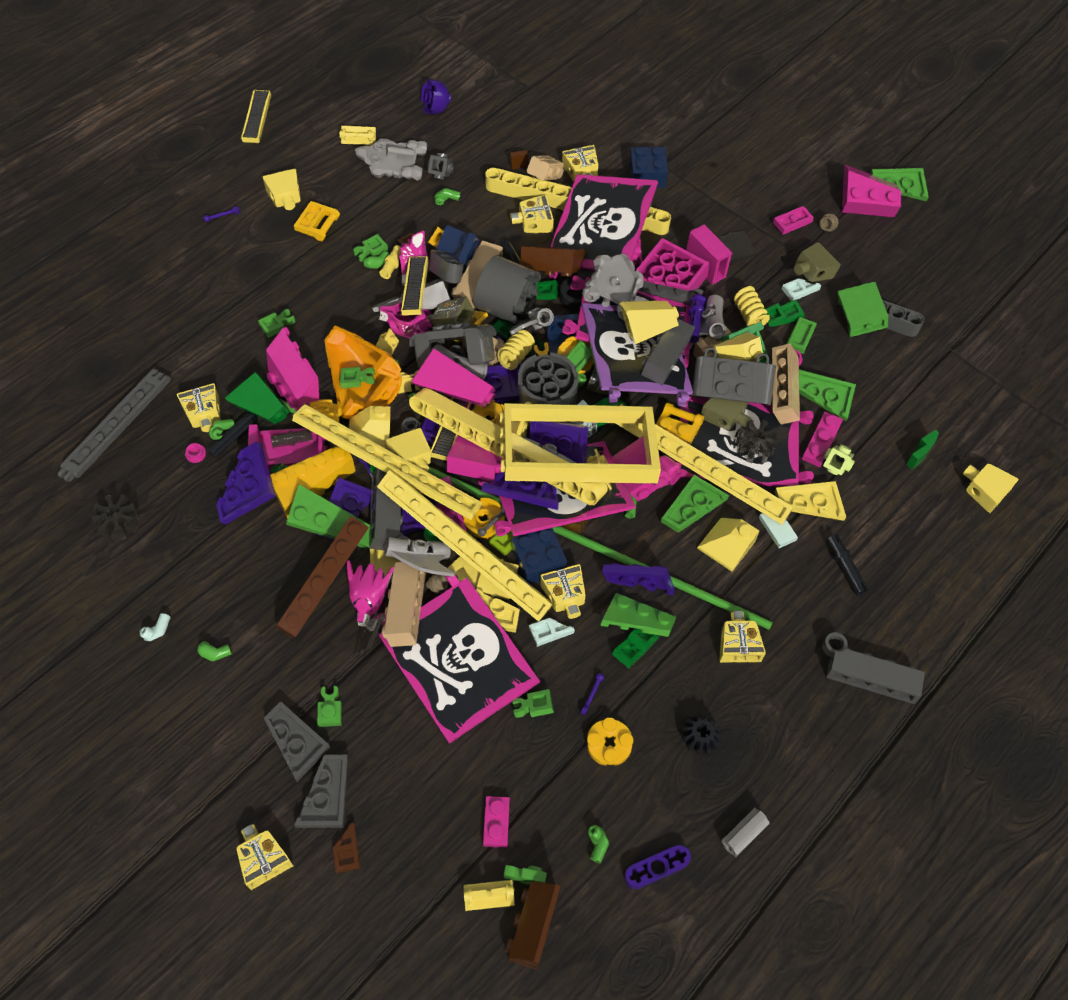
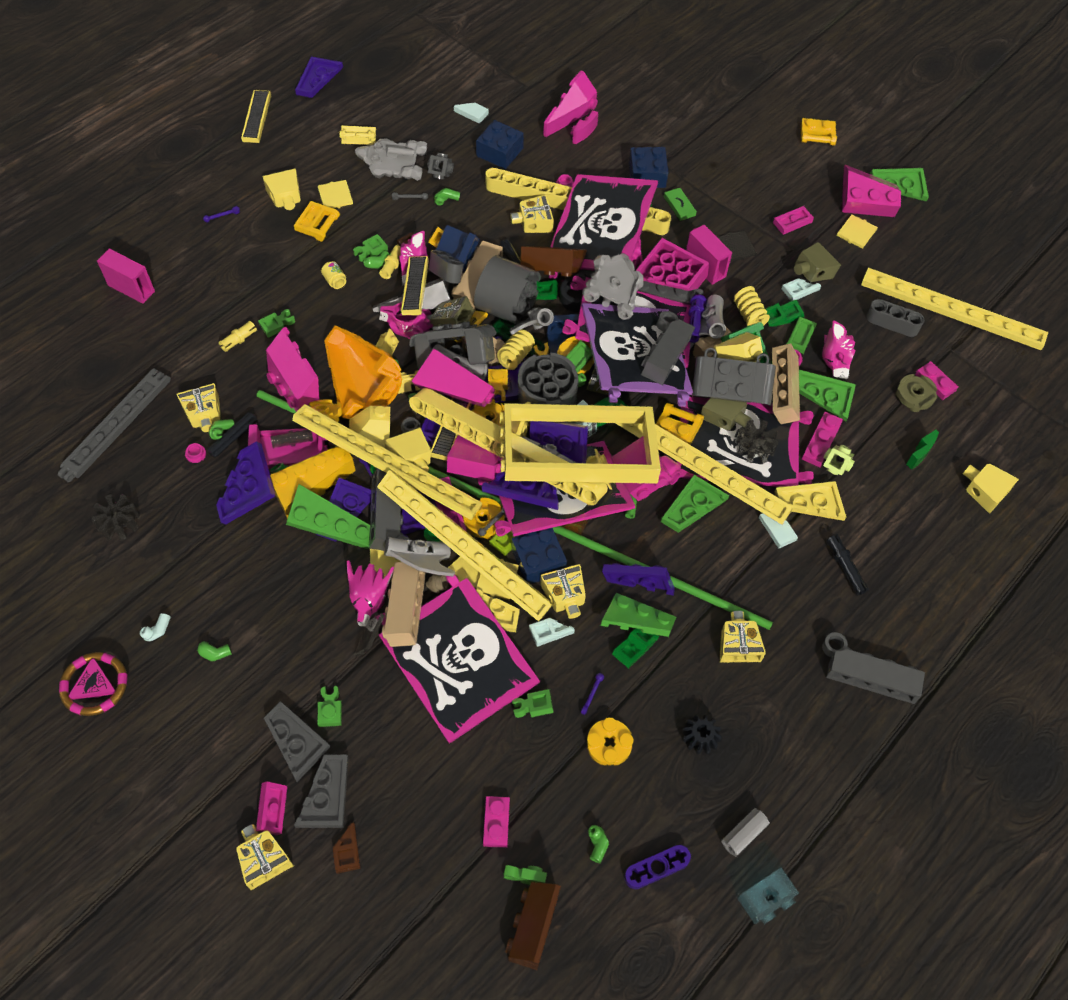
green slope [225,372,290,424] -> none
reddish brown brick [275,516,369,639] -> none
bright green plate [340,367,375,388] -> none
dark purple cylinder [421,79,451,115] -> none
light yellow hinge [464,880,515,911] -> none
reddish brown tile [510,150,528,170] -> none
tan brick [527,155,564,181] -> none
light yellow torso [562,145,598,182] -> none
light yellow slope [620,301,679,344] -> none
light yellow slope [697,518,759,572] -> none
dark tan plate [820,213,838,232] -> none
bright green panel [838,282,888,337] -> none
none -> piece [59,652,127,716]
none -> dark pink brick [97,248,155,304]
none -> light yellow pin [219,321,257,352]
none -> dark pink plate [256,781,287,835]
none -> dark purple wing [295,57,343,98]
none -> light yellow piece [318,180,353,208]
none -> light yellow brick [321,262,346,289]
none -> dark grey hinge [392,192,428,200]
none -> light aqua tile [454,103,489,123]
none -> dark blue brick [476,120,524,169]
none -> yellow plate [488,369,508,401]
none -> dark pink wedge [543,70,598,137]
none -> dark pink plate [556,174,574,187]
none -> dark pink slope [571,110,598,144]
none -> bright green tile [664,188,696,221]
none -> clear light blue brick [738,868,799,924]
none -> yellow plate [801,118,837,146]
none -> dark pink piece [822,321,856,379]
none -> light yellow piece [837,215,878,249]
none -> light yellow plate [861,268,1048,350]
none -> olive plate [895,374,937,412]
none -> dark pink plate [915,361,958,400]

